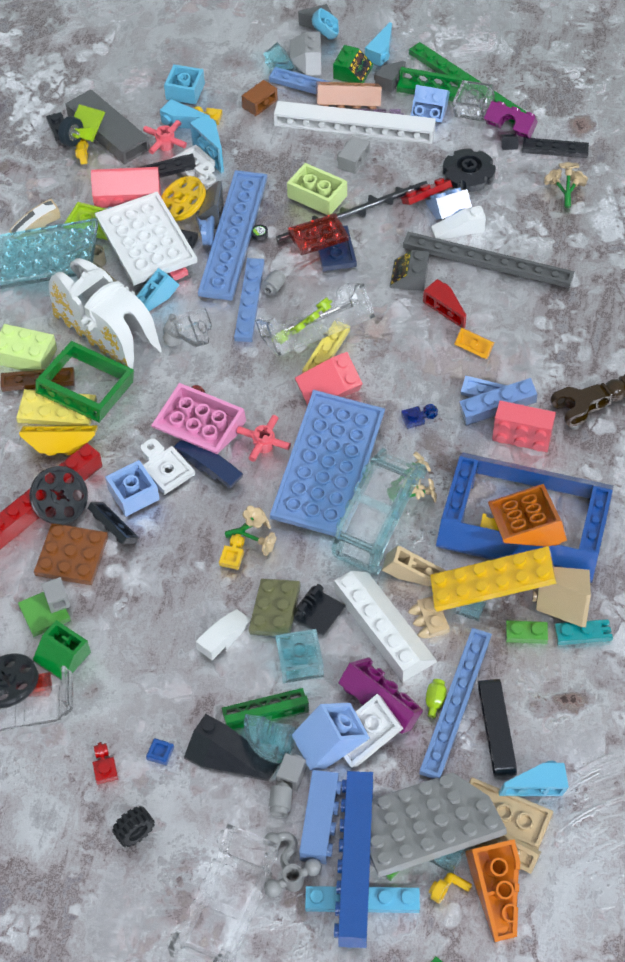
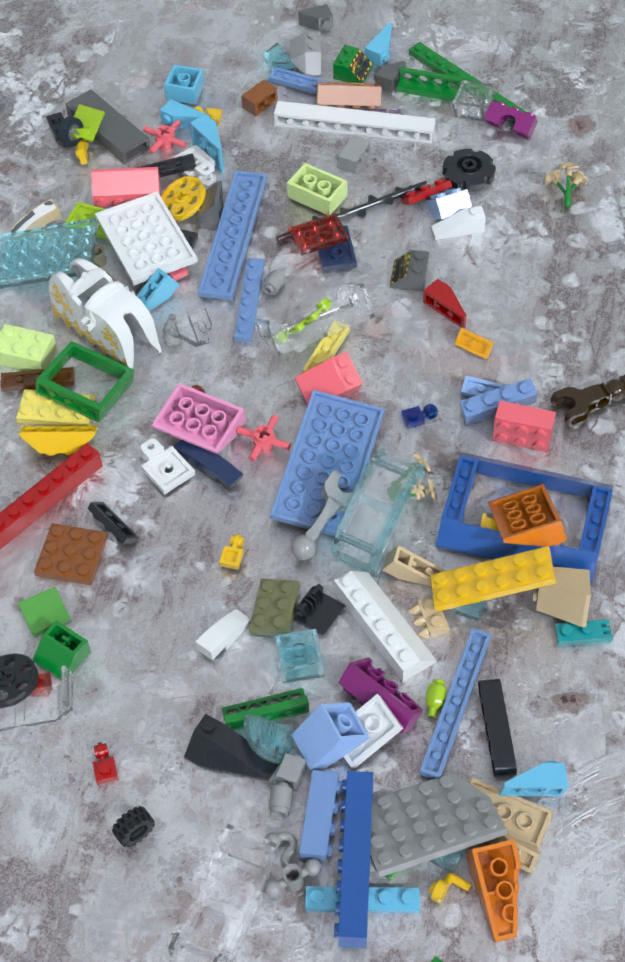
black wedge [29,466,88,524] -> none
light grey brick [41,577,71,613] -> none
light blue brick [105,460,160,516] -> none
blue tile [146,738,174,766] -> none
medium blue piece [197,216,215,247] -> none
tan plant [225,505,276,556] -> none
tile [251,225,268,241] -> none
medium azure piece [312,8,339,40] -> none
dark grey plate [403,231,575,288] -> none
light blue slope [411,85,450,123] -> none
black slope [500,134,518,150] -> none
bright green plate [506,620,548,644] -> none
black tile [522,137,589,158] -> none
none -> light grey piece [291,470,366,560]

